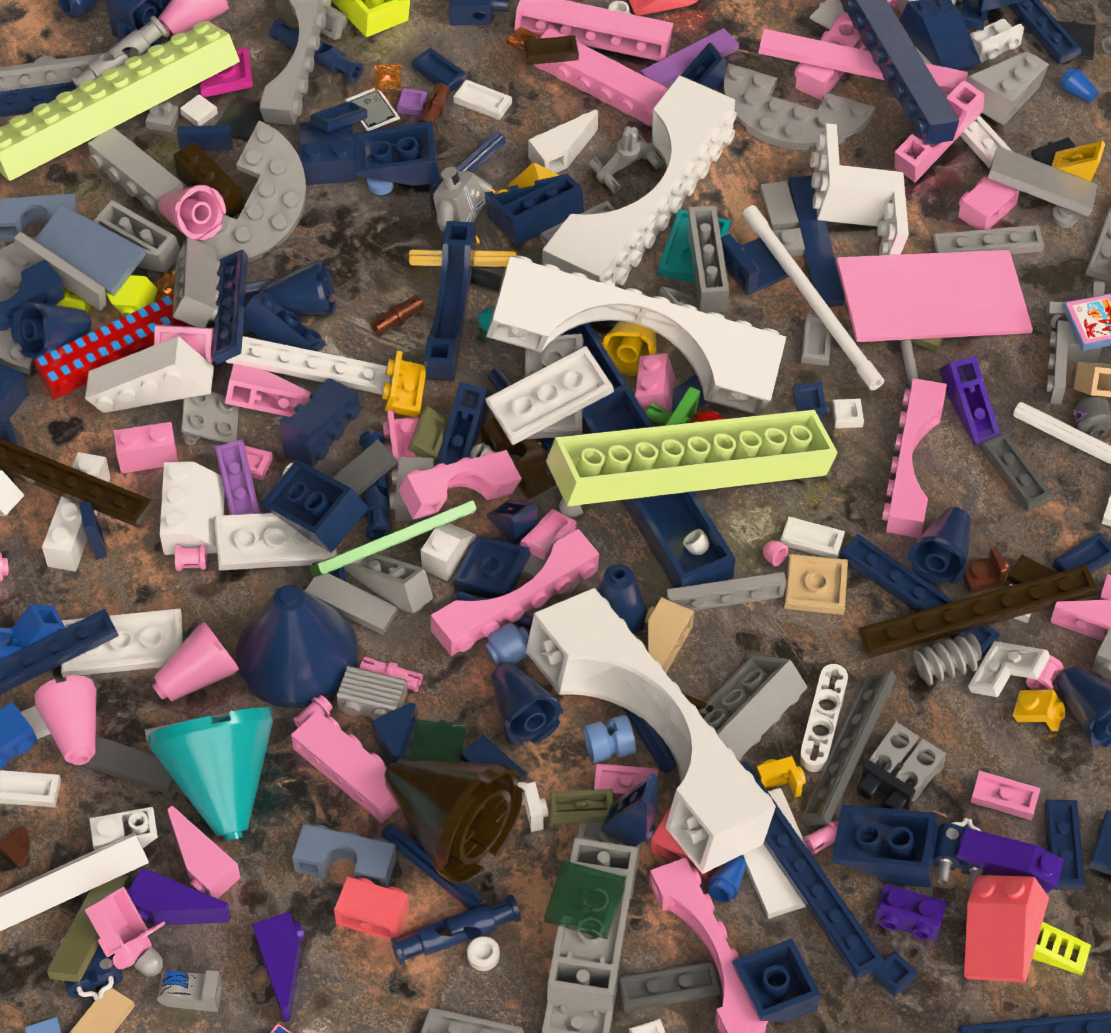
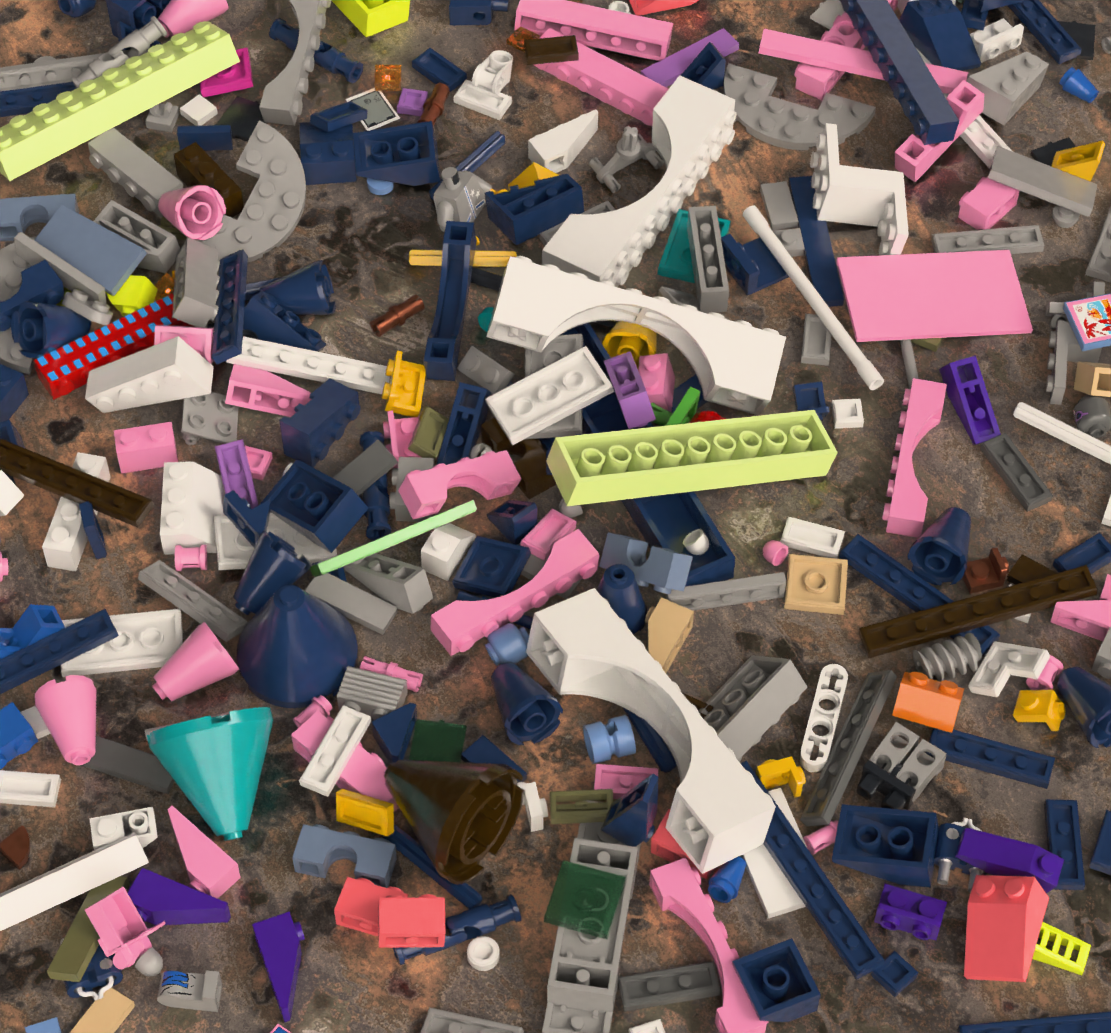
light grey tile [320,6,348,40] -> none
bright pink plate [970,770,1041,821] -> none
none -> light grey plate [62,289,113,325]
none -> light grey tile [138,560,248,642]
none -> dark blue slope [223,490,271,548]
none -> dark blue cone [233,530,312,615]
none -> white tile [299,705,371,797]
none -> yellow tile [336,789,394,837]
none -> coral brick [378,894,446,948]
none -> light grey plate [457,346,515,394]
none -> white piece [472,50,513,95]
none -> sand blue arch [599,532,693,594]
none -> medium lavender slope [604,352,656,429]
none -> orange brick [892,672,964,733]
none -> dark blue tile [926,728,1055,789]

